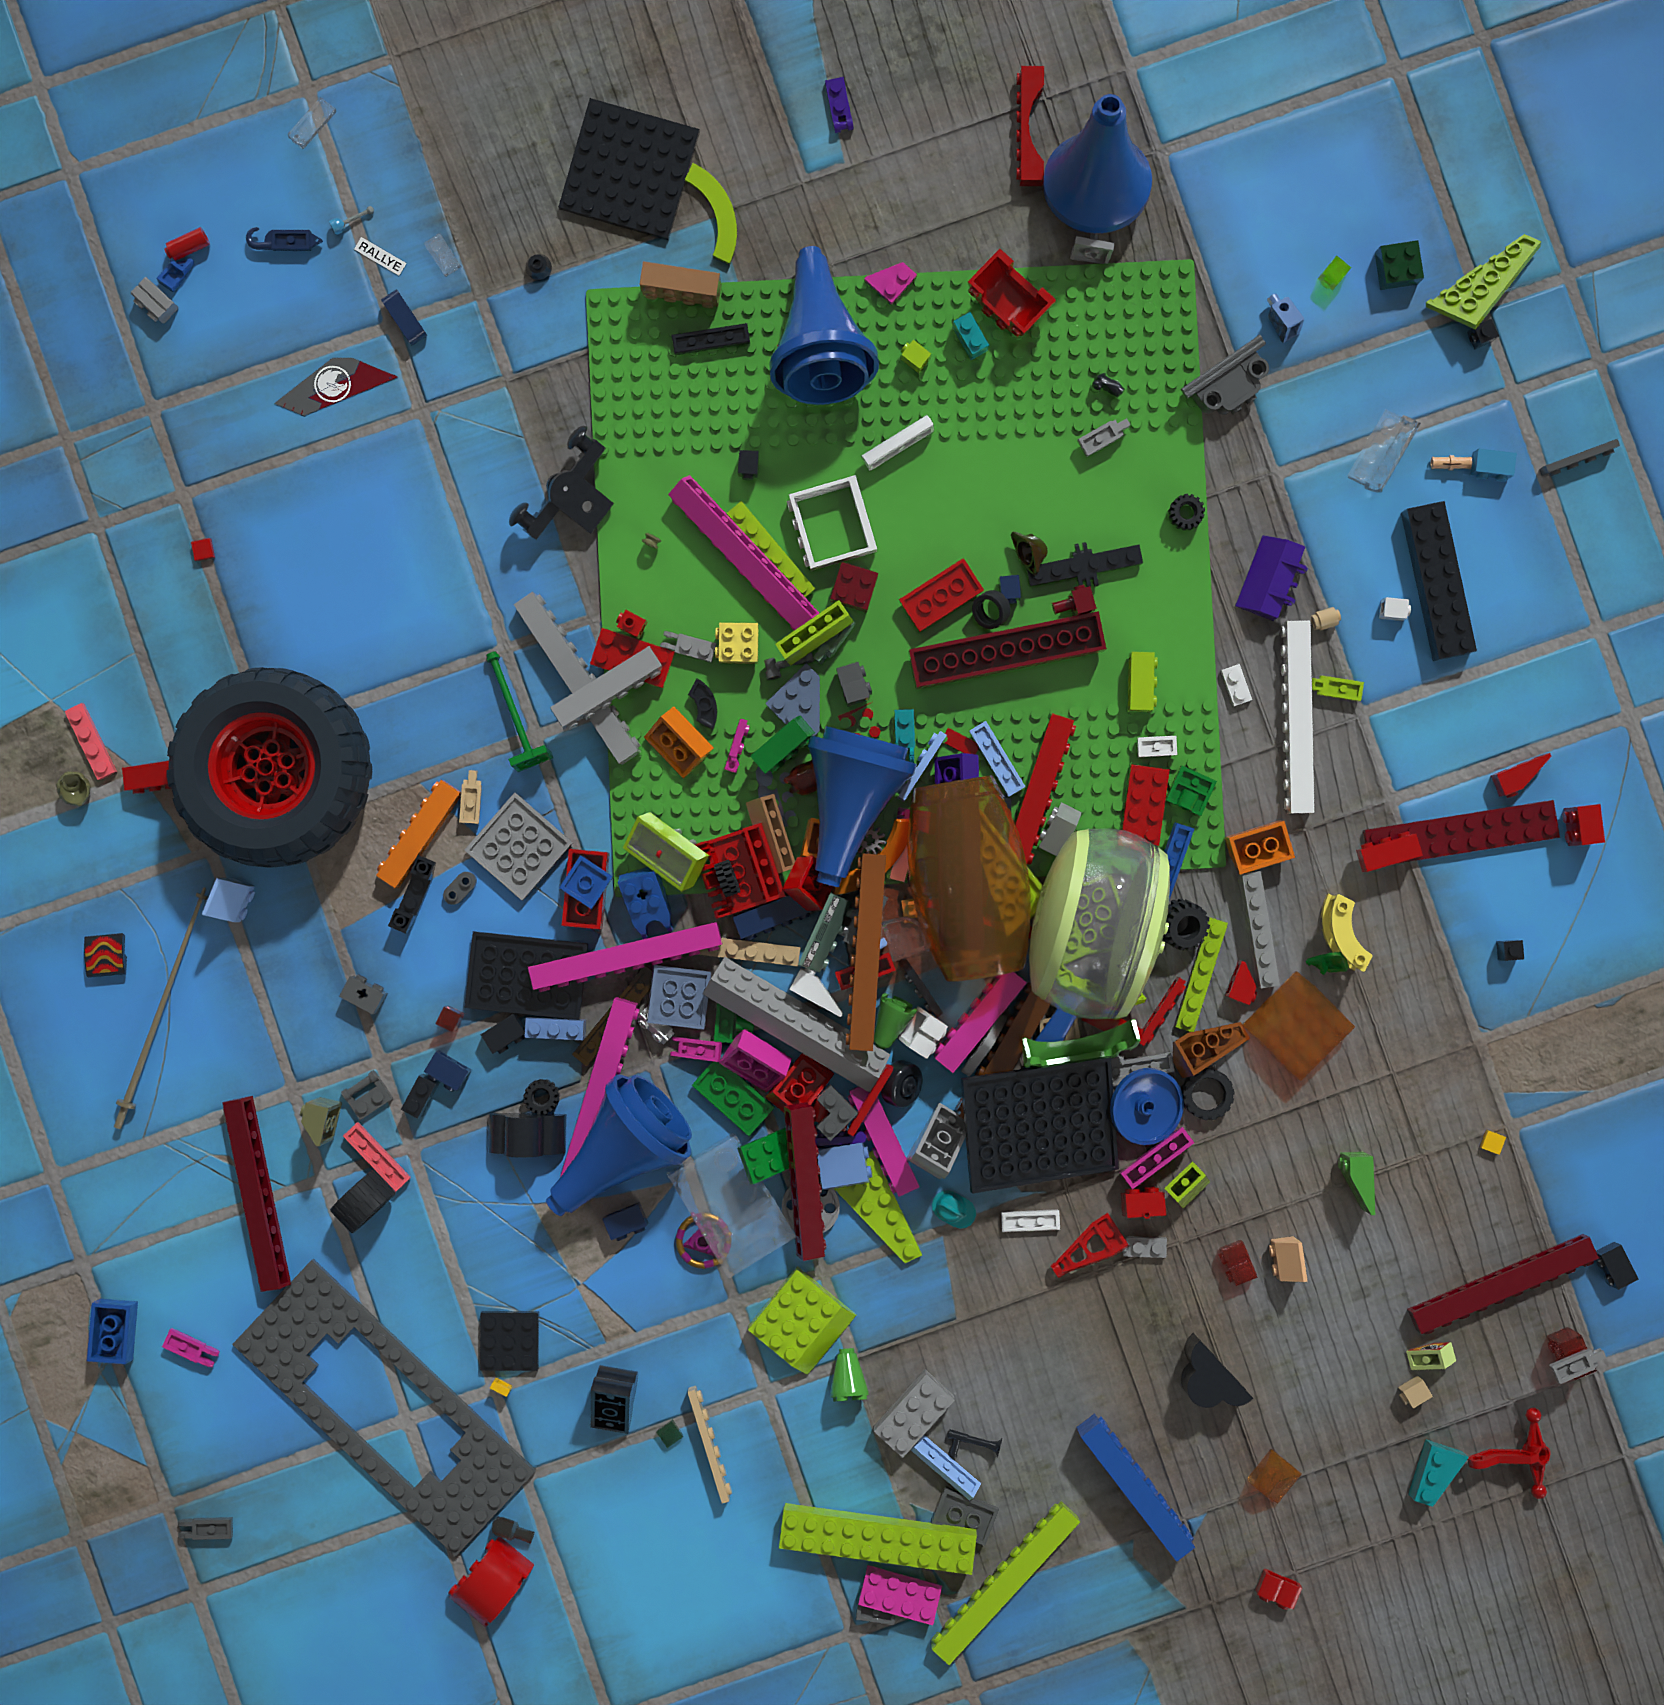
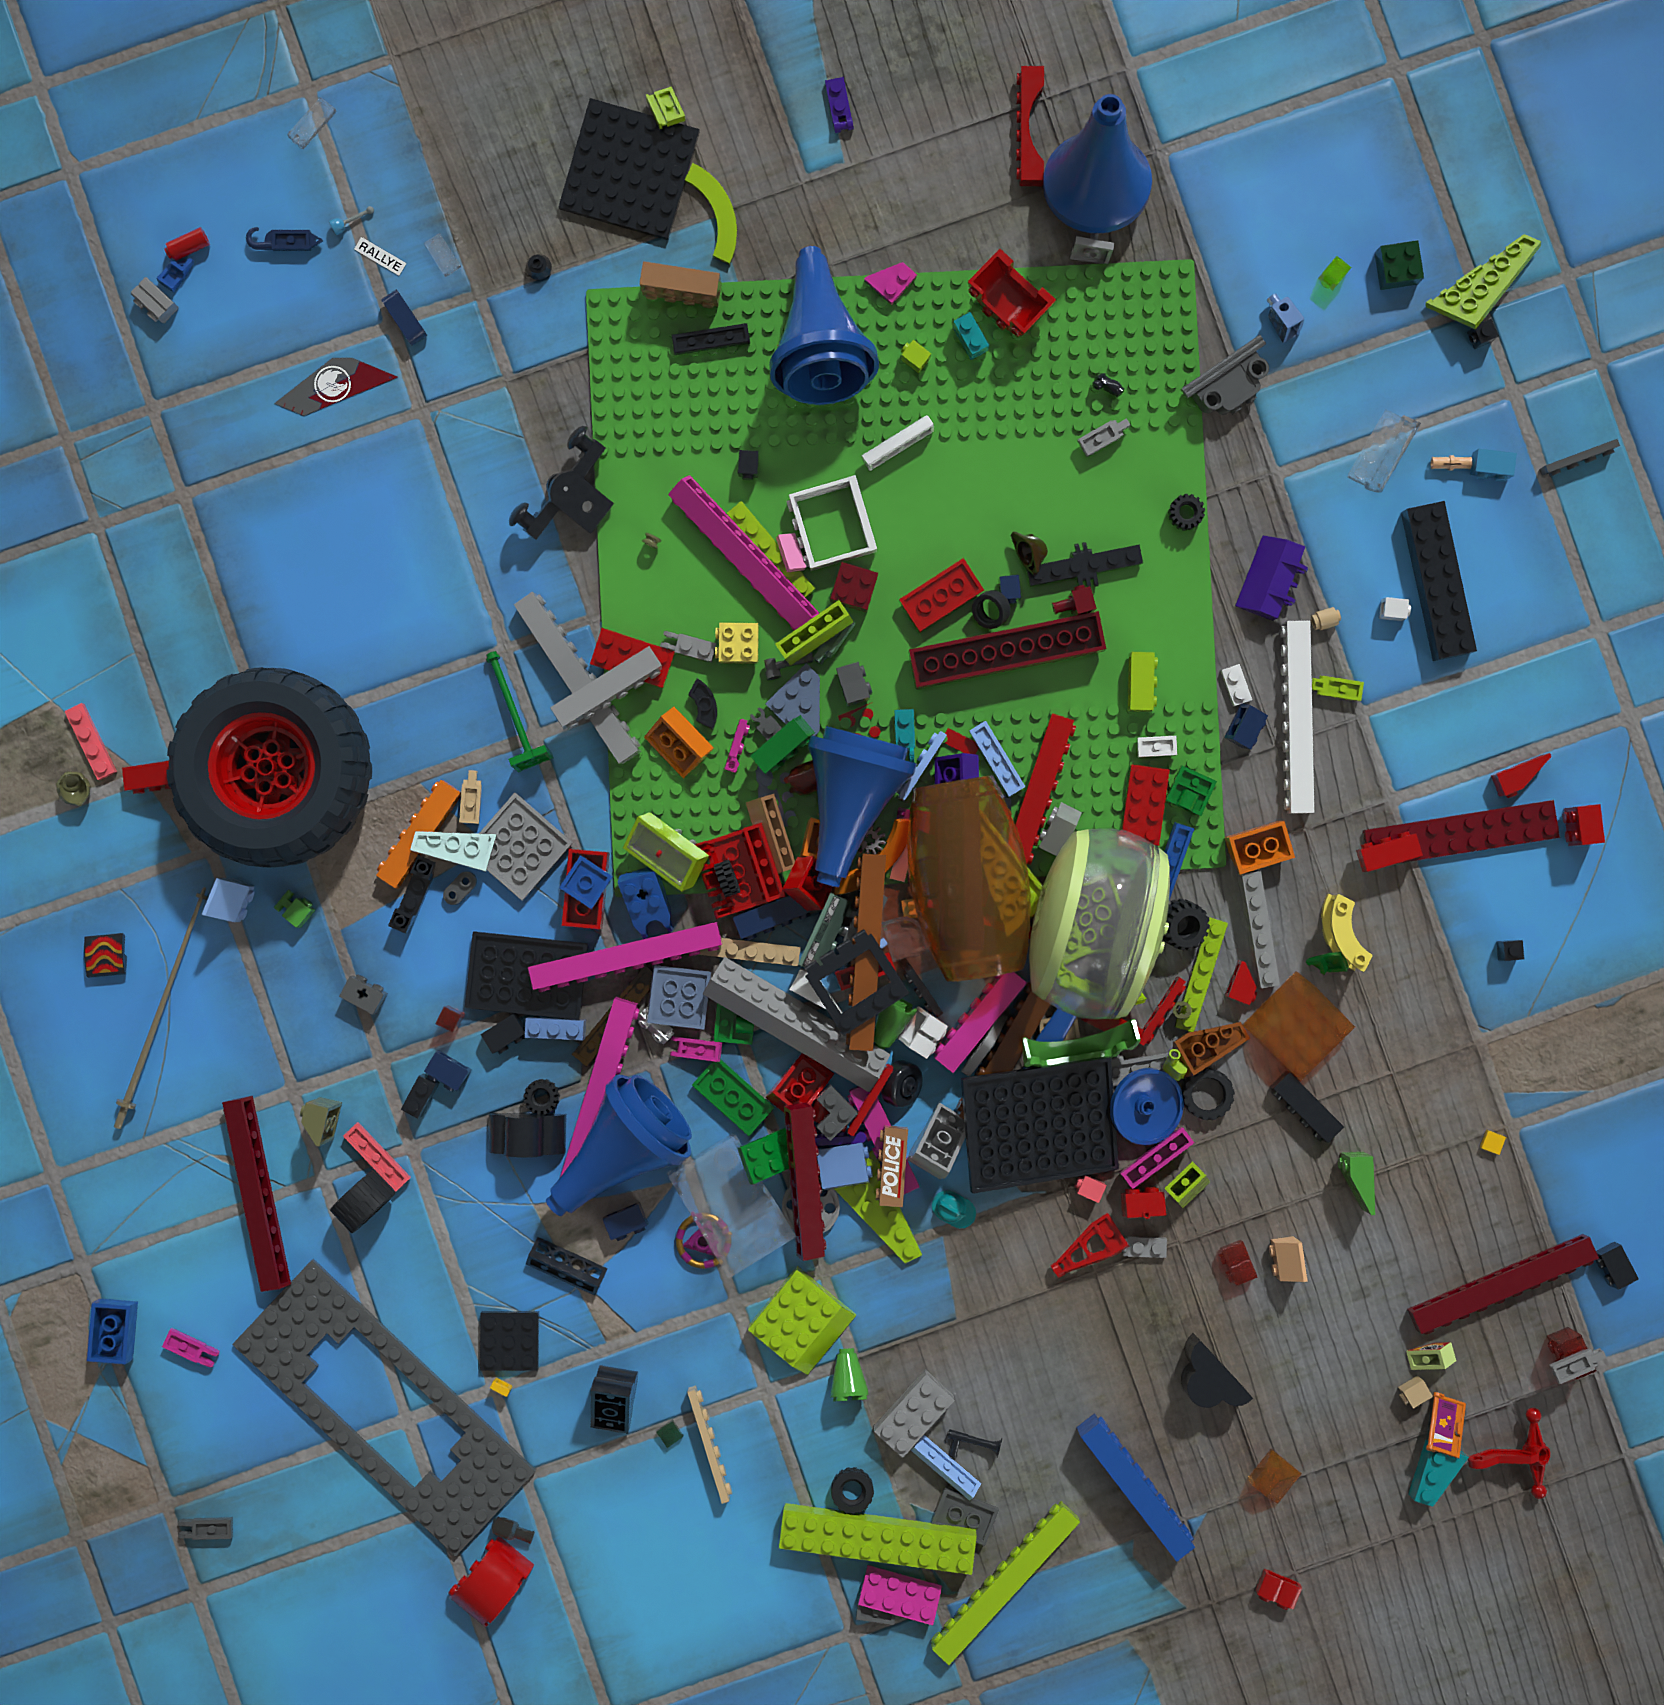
red tile [191,538,215,561] -> none
dark grey plate [341,1070,393,1120] -> none
red brick [616,609,648,639] -> none
dark pink slope [719,1029,792,1092] -> none
white tile [1001,1210,1060,1232] -> none
none -> bright green brick [274,889,315,928]
none -> light aqua wing [410,831,496,872]
none -> black fence [526,1237,608,1296]
none -> lime plate [646,87,685,129]
none -> dark grey plate [750,707,782,741]
none -> bright pink tile [776,533,806,572]
none -> black hinge [804,929,909,1036]
none -> black tyre [831,1467,874,1514]
none -> medium nougat brick [876,1125,908,1207]
none -> coral brick [1075,1175,1107,1203]
none -> lime piece [1163,1049,1187,1081]
none -> olive bush [1173,1001,1192,1019]
none -> dark blue brick [1224,704,1268,750]
none -> black brick [1270,1071,1344,1143]
none -> door [1426,1392,1466,1459]

